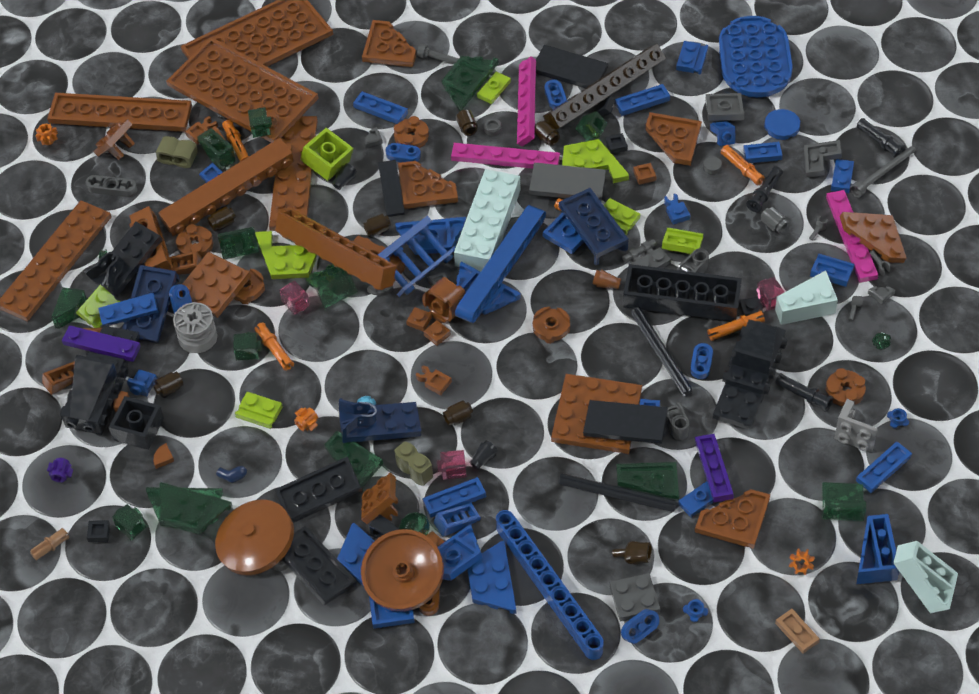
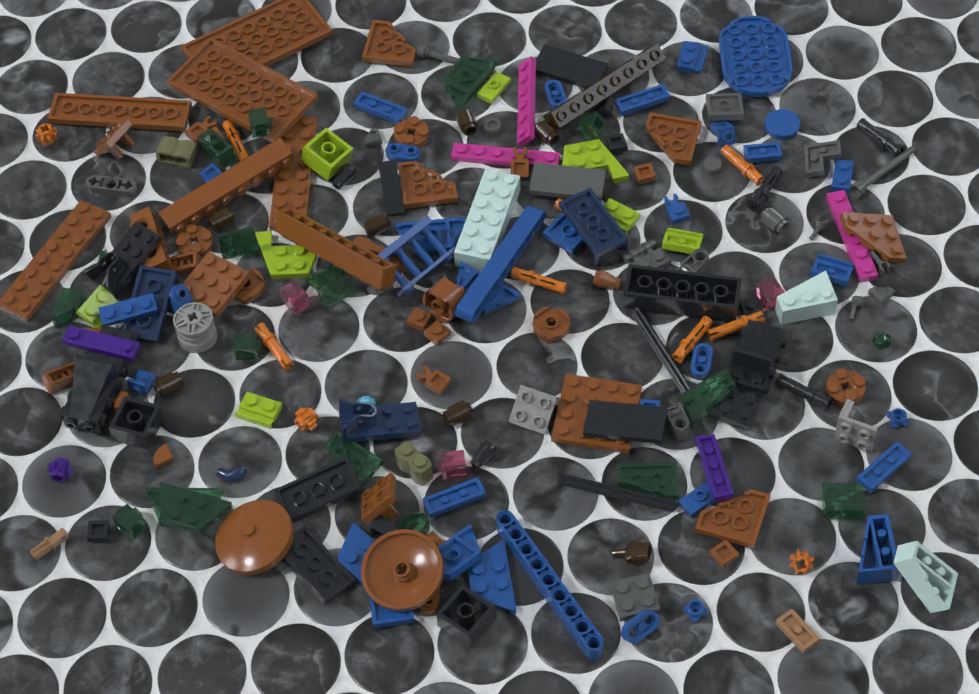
blue slope [434,503,481,537] -> none
none -> black brick [436,584,496,648]
none -> light grey bracket [509,385,561,434]
none -> dark orange plate [511,147,530,178]
none -> orange pin [511,266,567,294]
none -> orange pin [672,316,713,363]
none -> clear green wing [676,367,736,430]
none -> dark orange plate [710,539,739,568]

